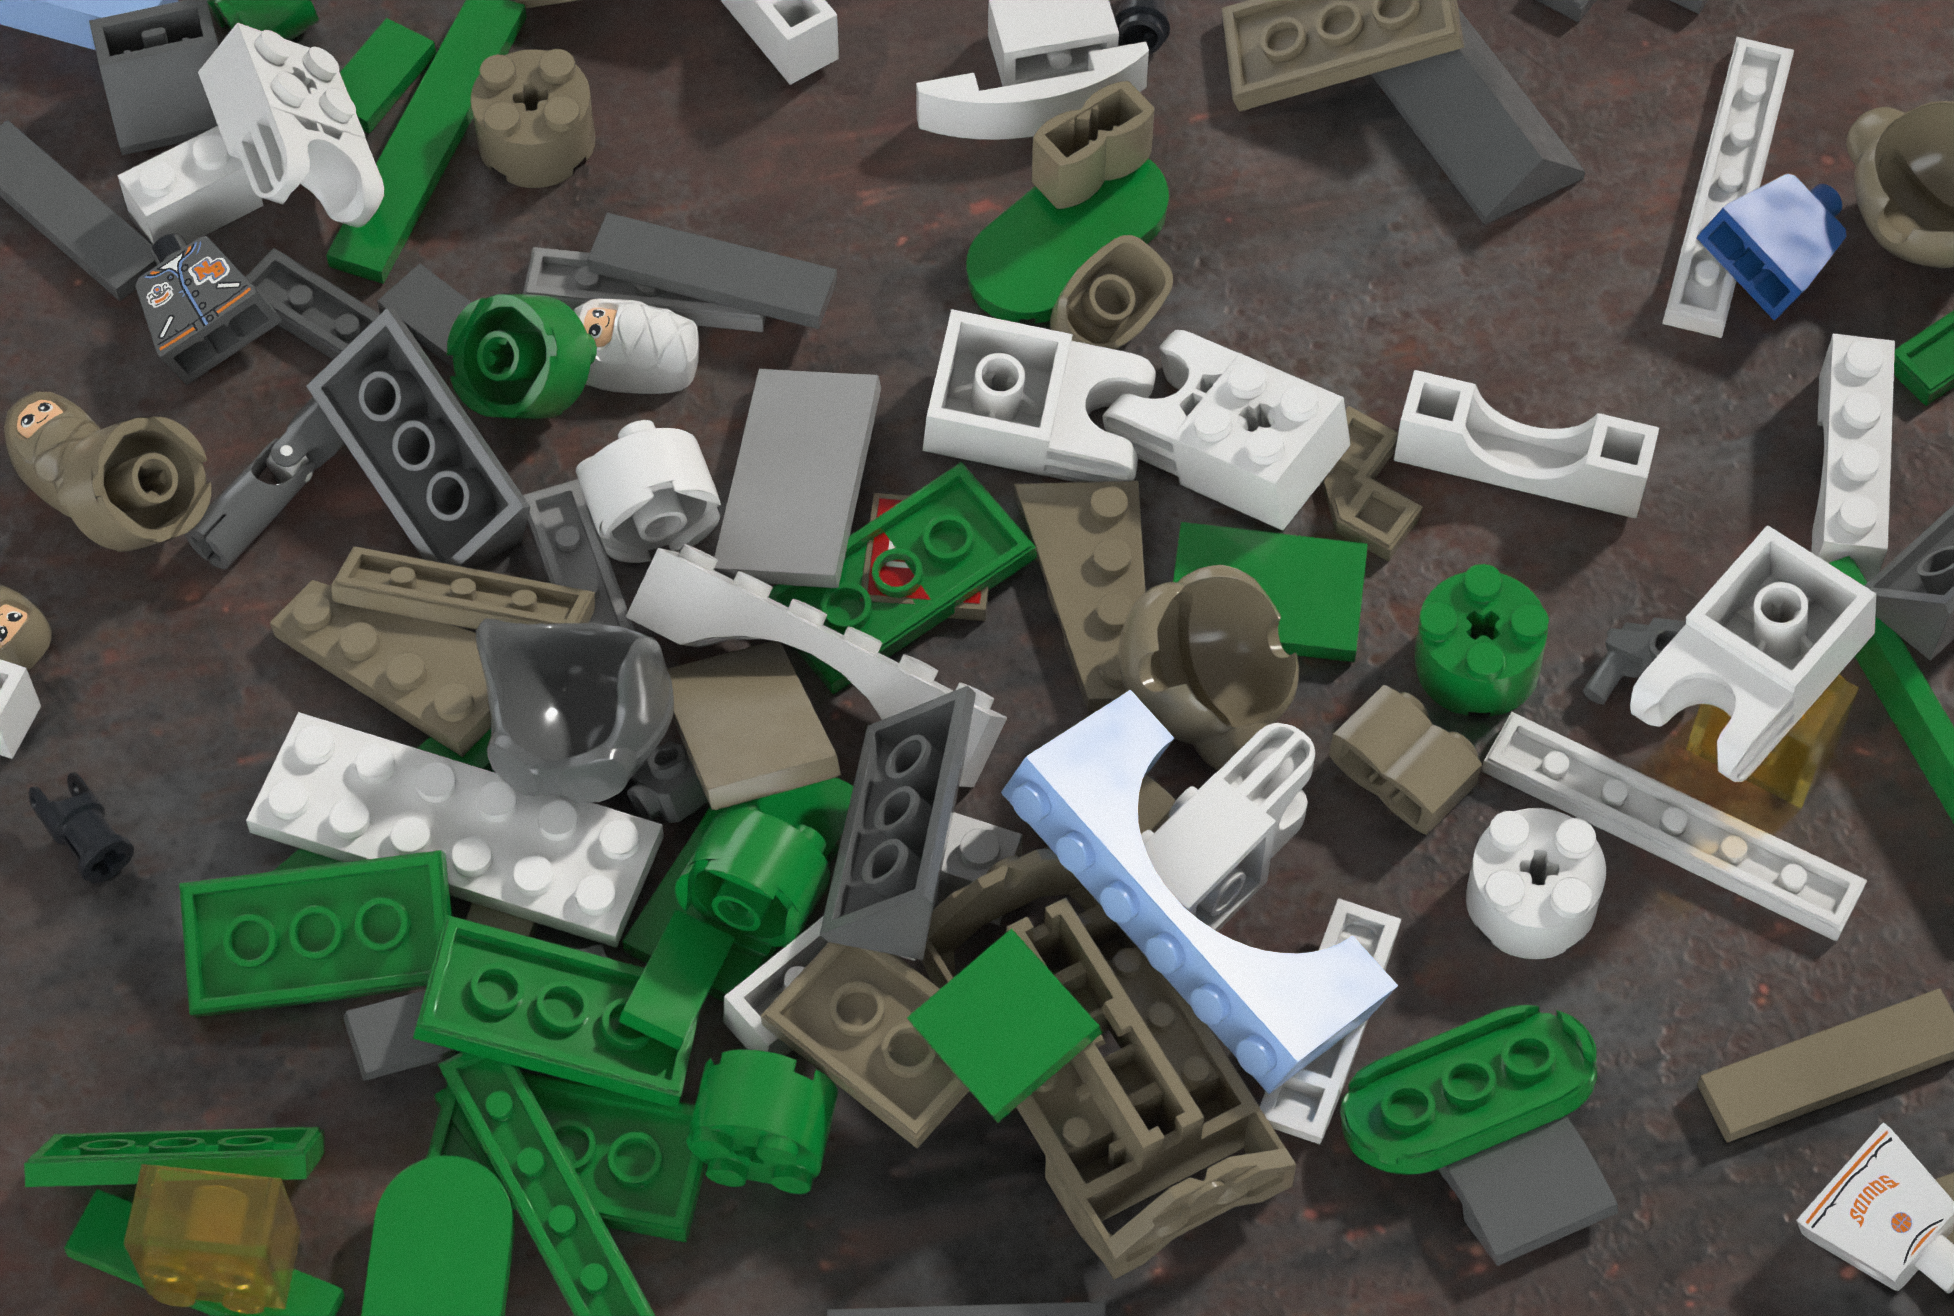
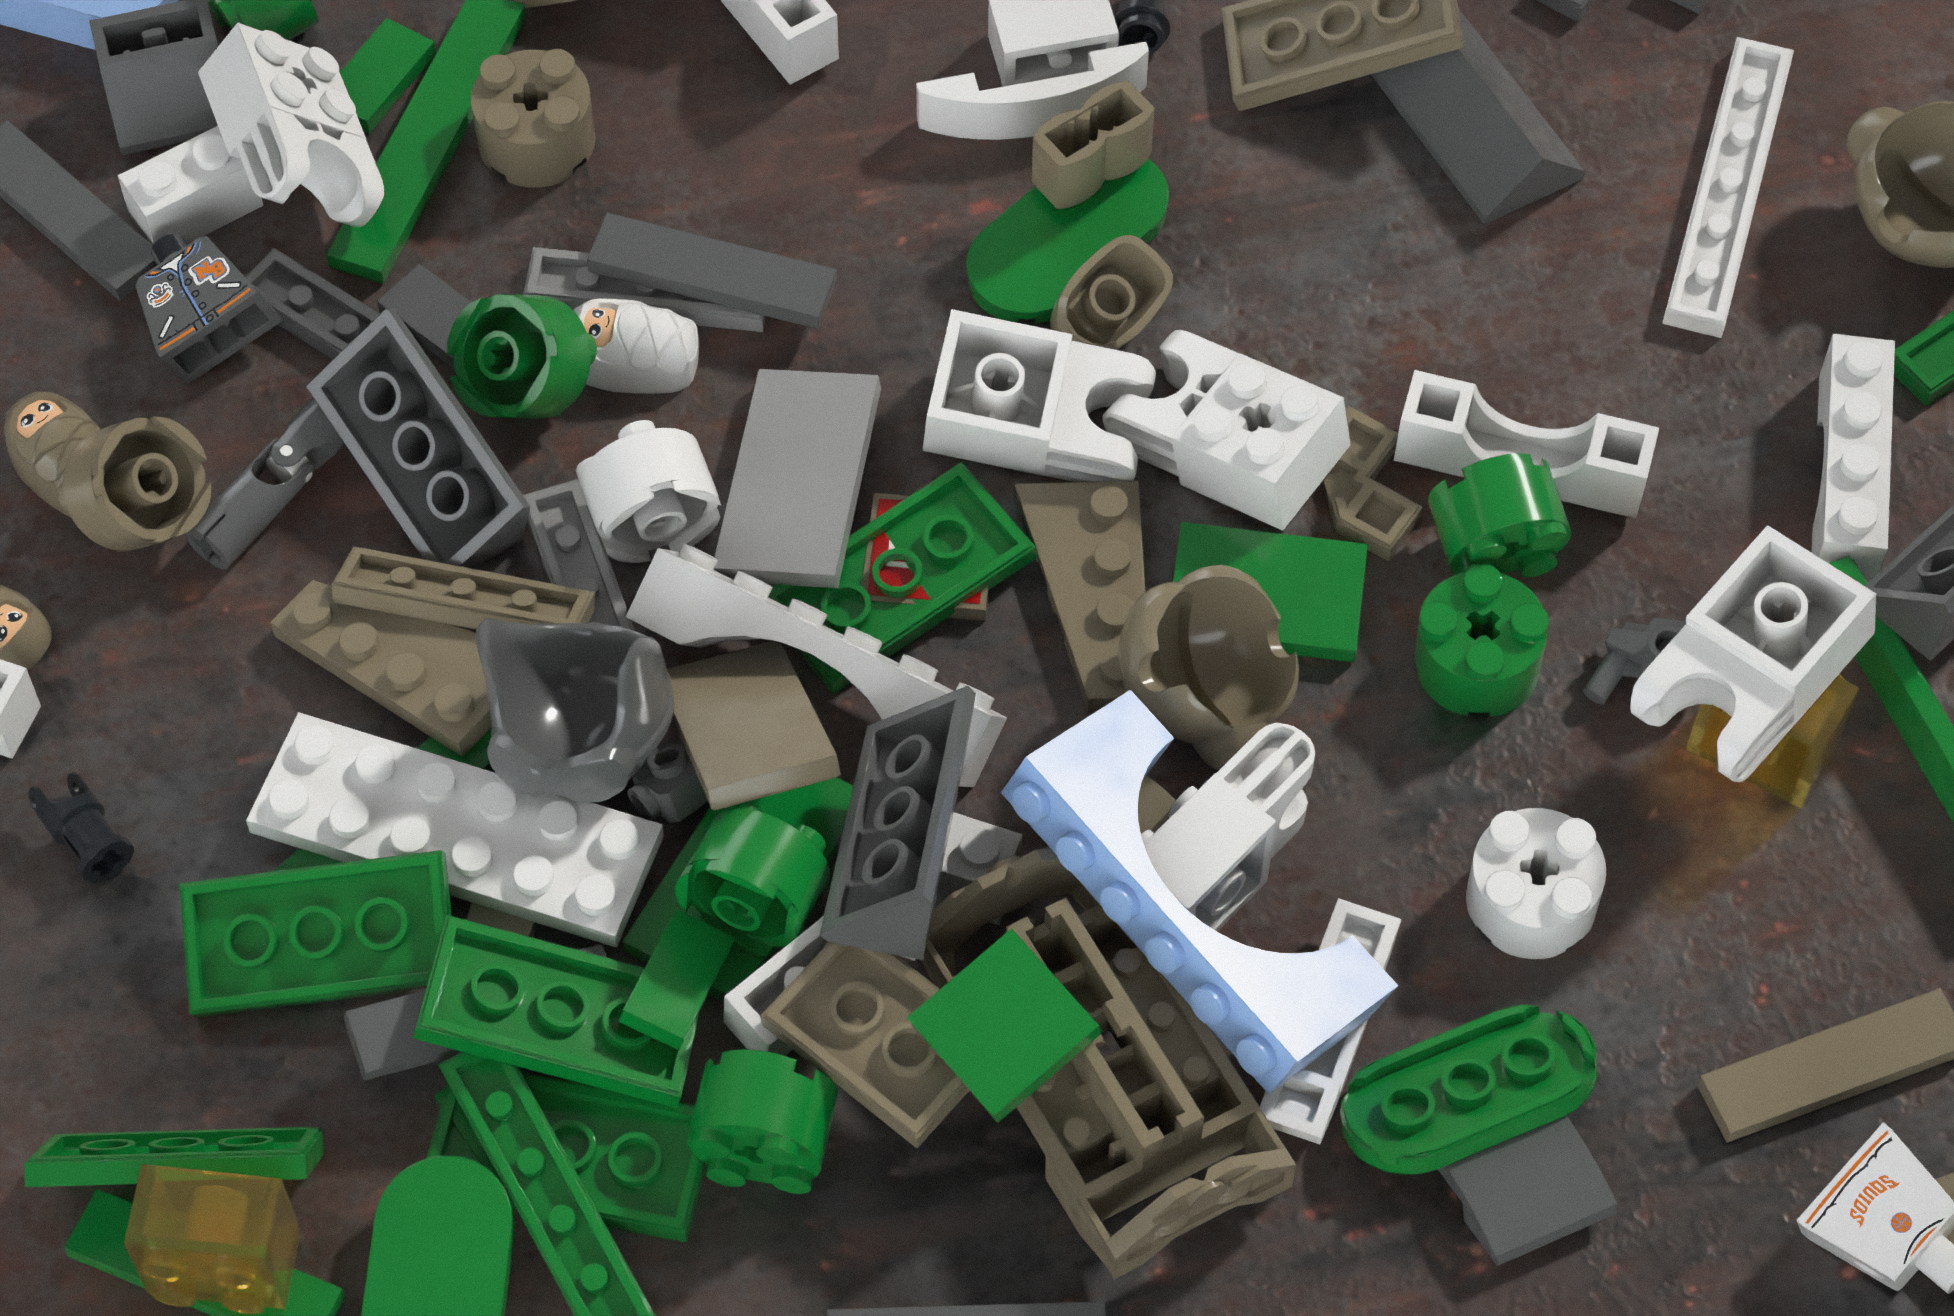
dark tan brick [1329,685,1482,835] -> none
white tile [1481,712,1867,942] -> none
torso [1696,174,1847,321] -> none
none -> green brick [1428,453,1571,577]

